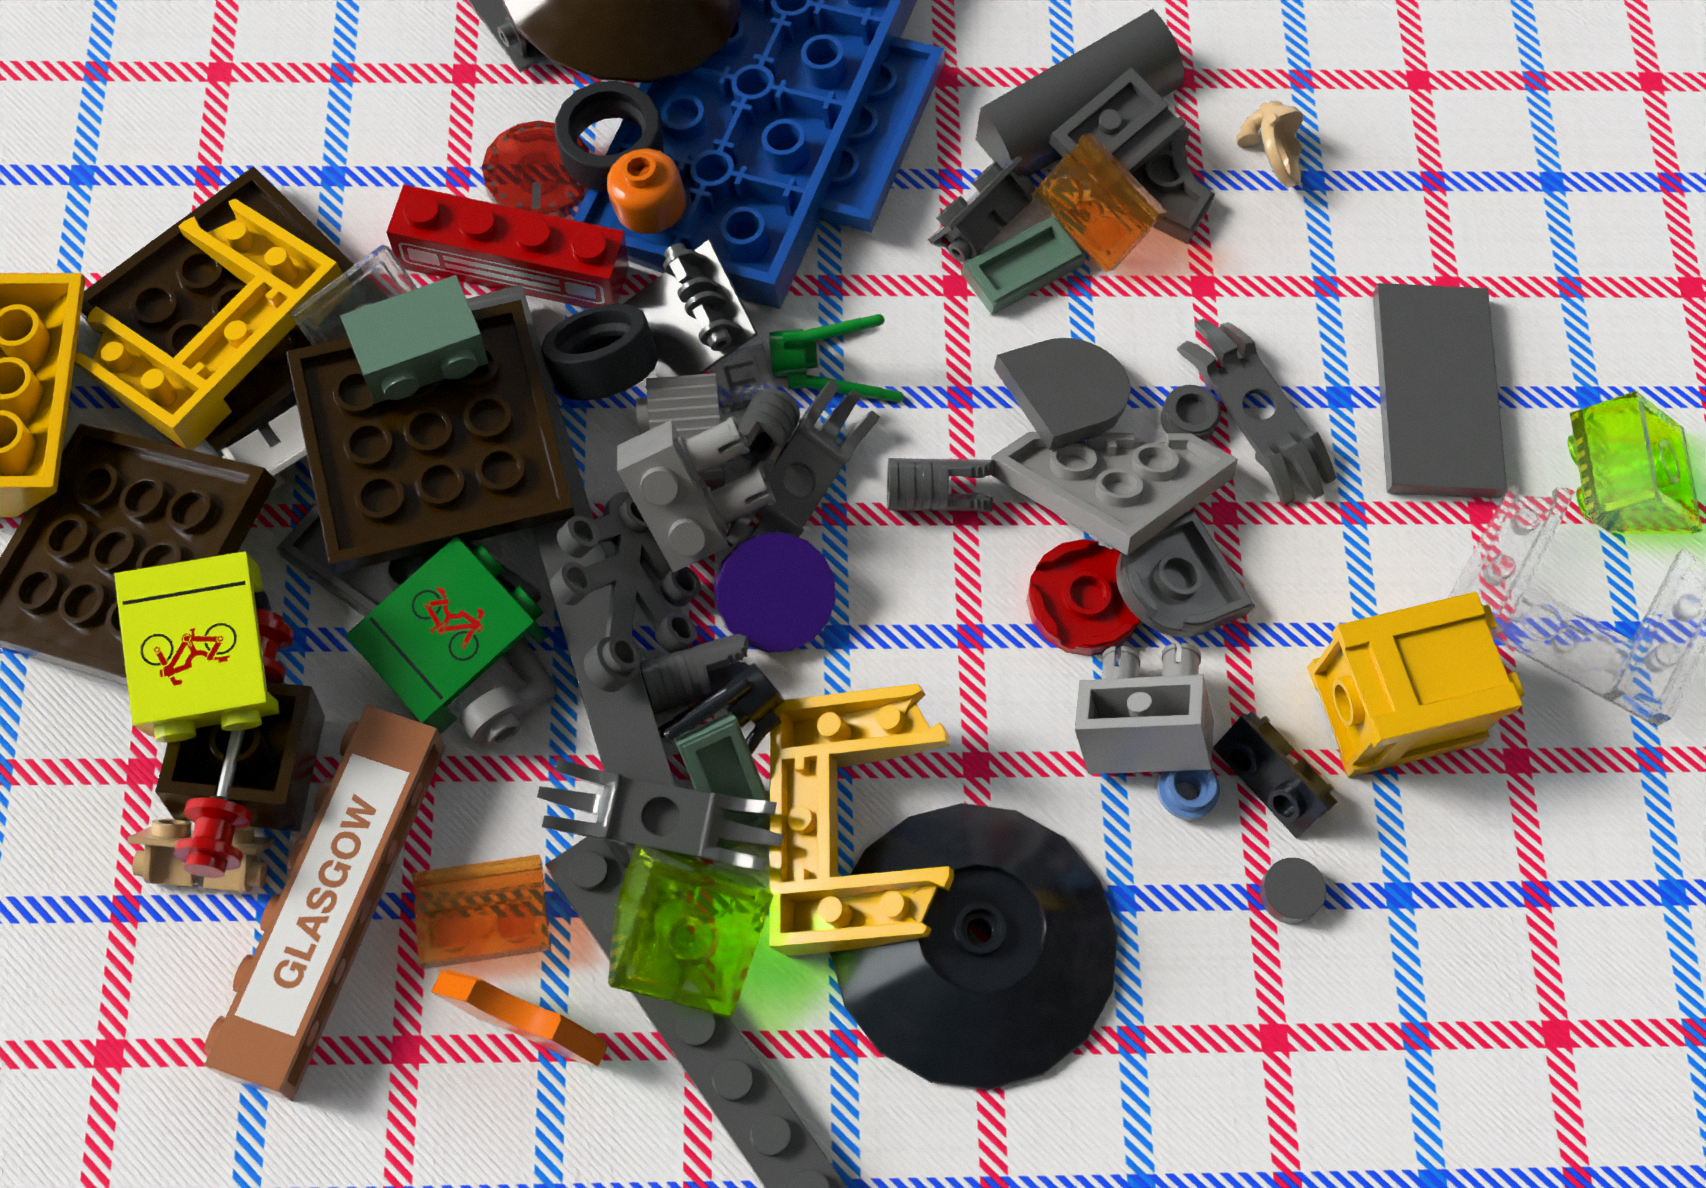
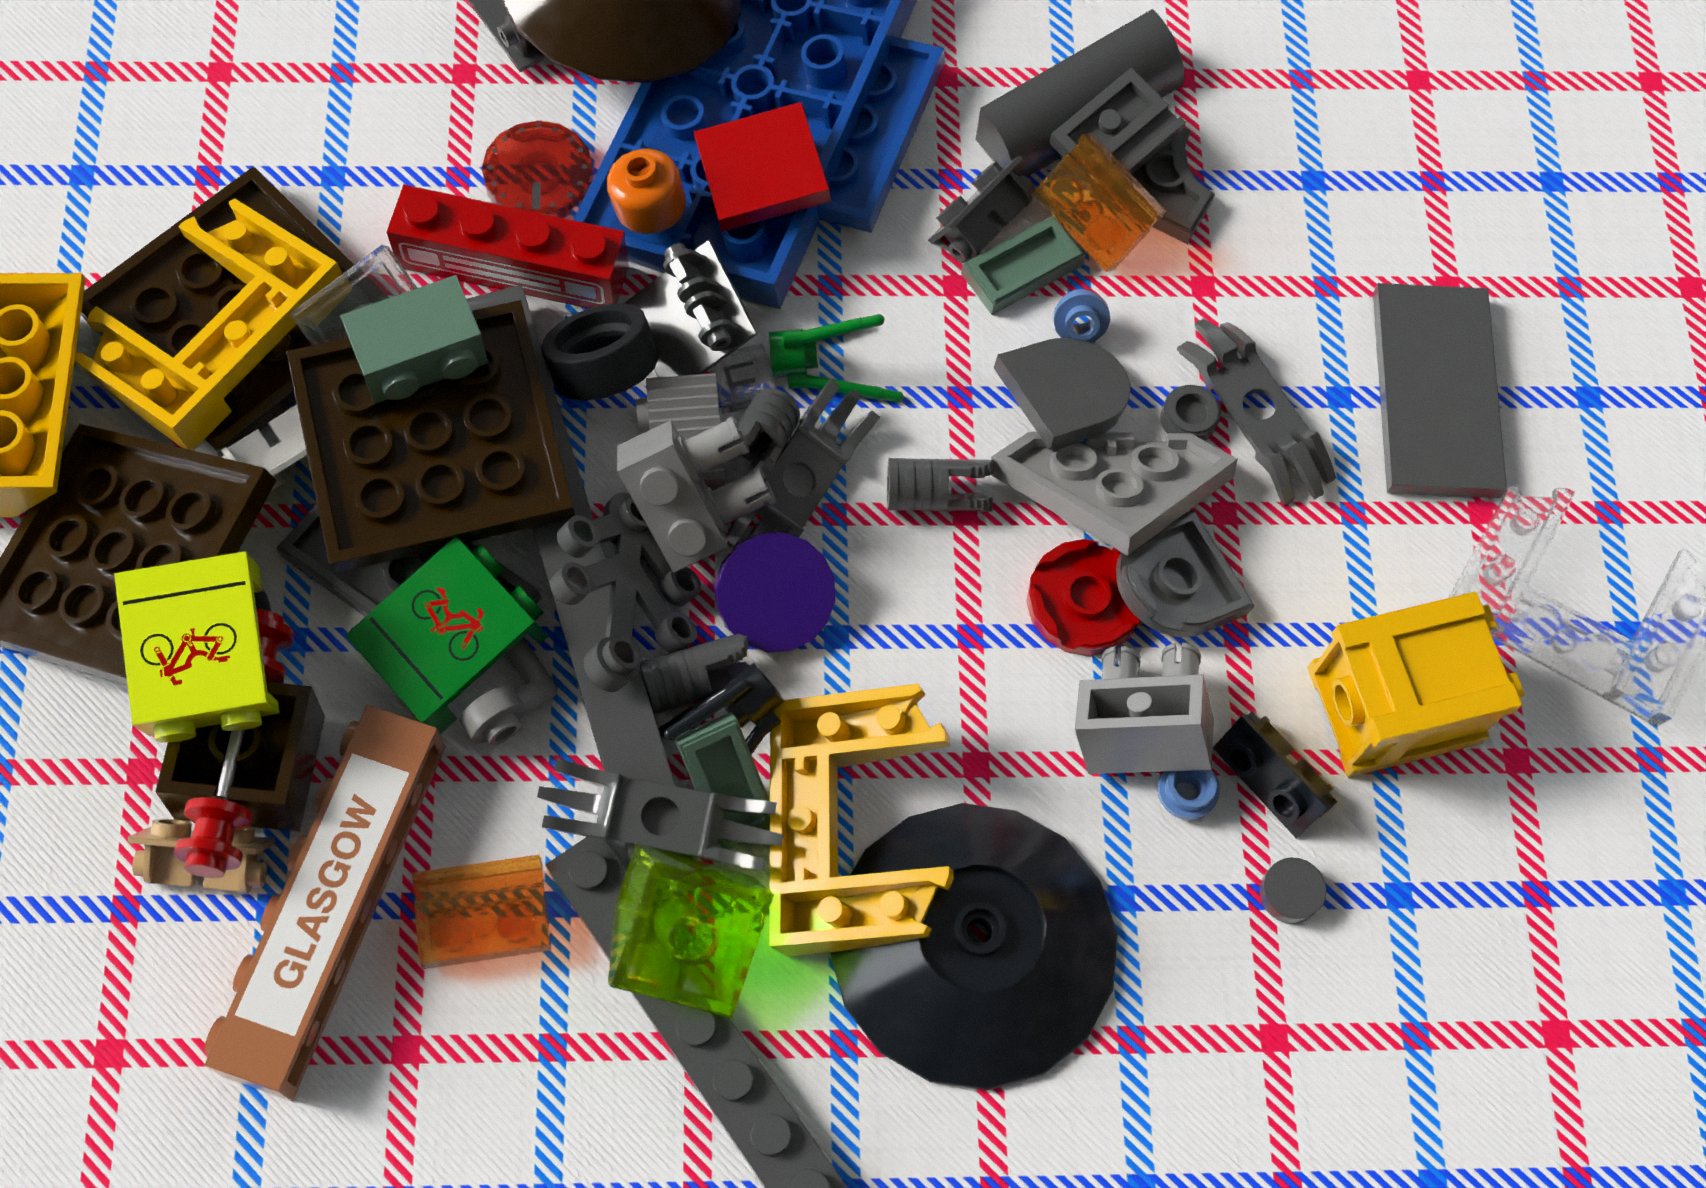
orange tile [431,970,608,1067] -> none
black tyre [555,81,664,192] -> none
tan piece [1236,101,1304,188] -> none
clear neon green slope [1568,391,1703,534] -> none
none -> red tile [694,102,831,232]
none -> medium blue plate [1053,289,1110,343]

